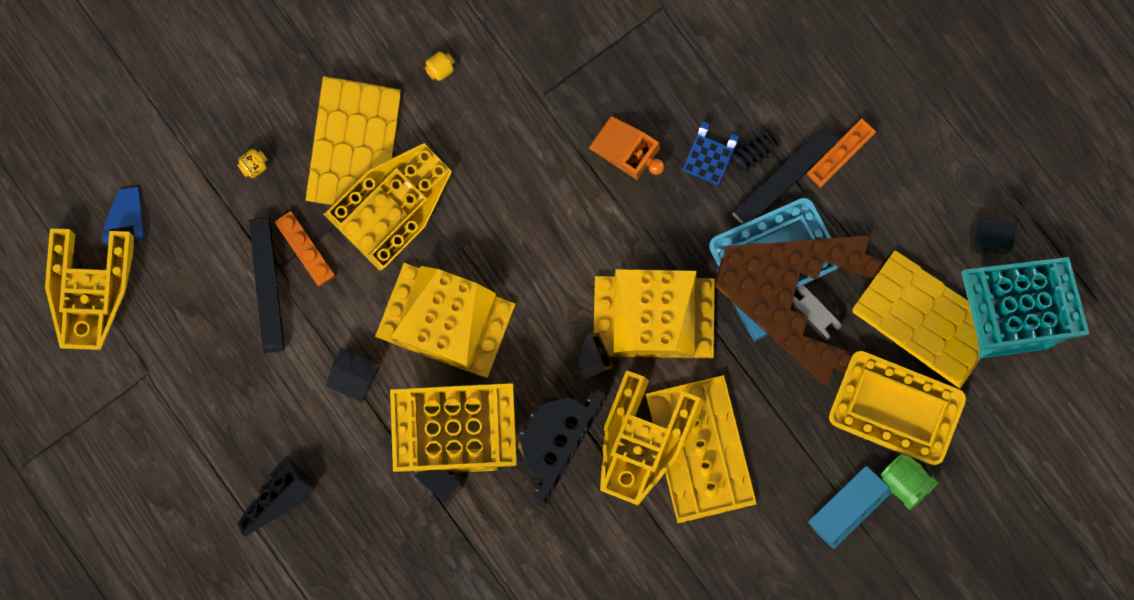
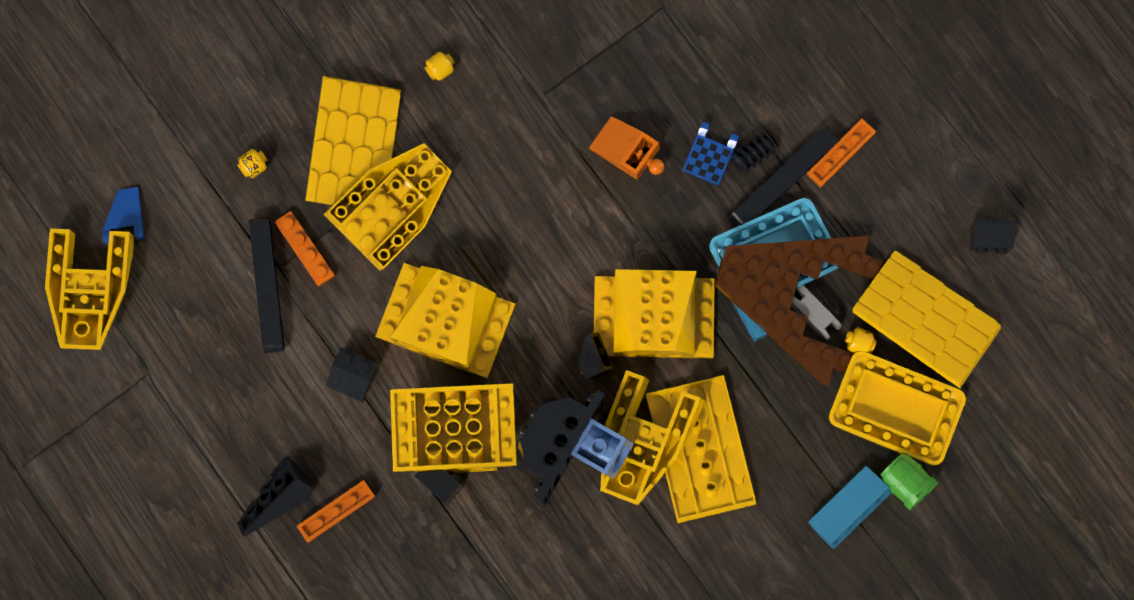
teal wedge [961,257,1089,359] -> none
none -> orange plate [297,480,375,543]
none -> medium blue brick [571,419,635,479]
none -> yellow head [845,327,876,354]

